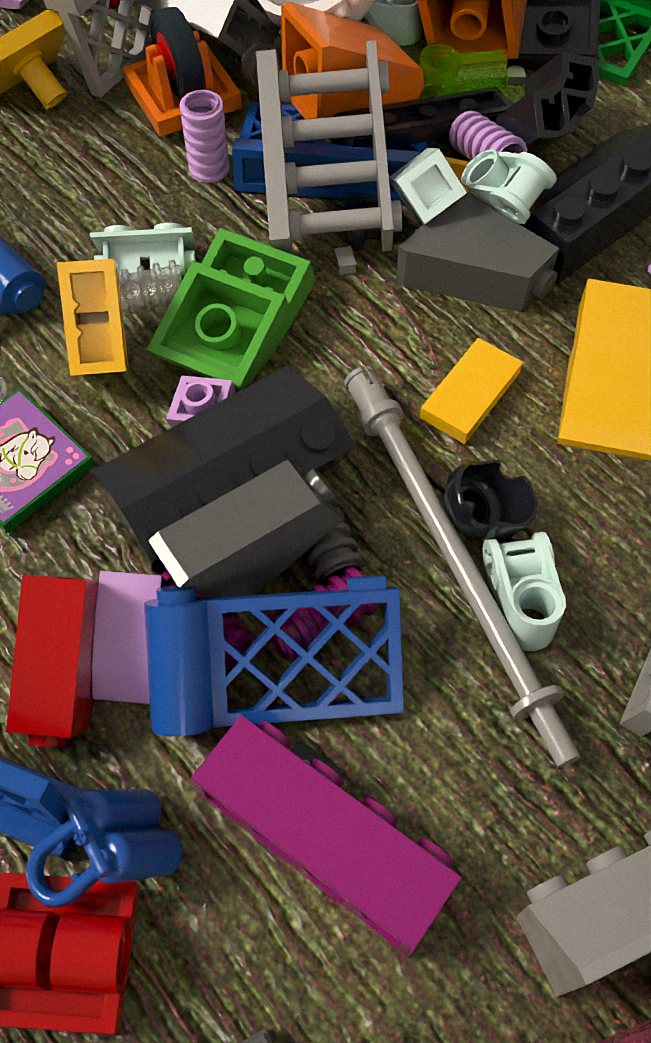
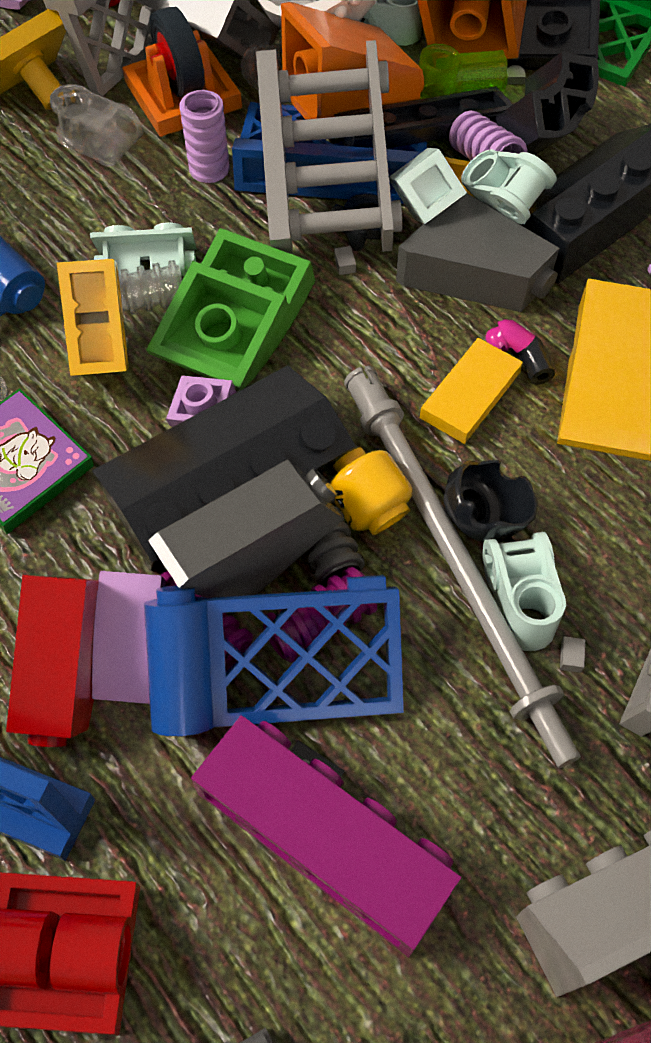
blue piece [26,789,182,907] -> none
none -> clear piece [50,84,143,167]
none -> yellow head [329,447,412,535]
none -> arm [486,319,556,385]
none -> light grey piece [560,636,585,673]

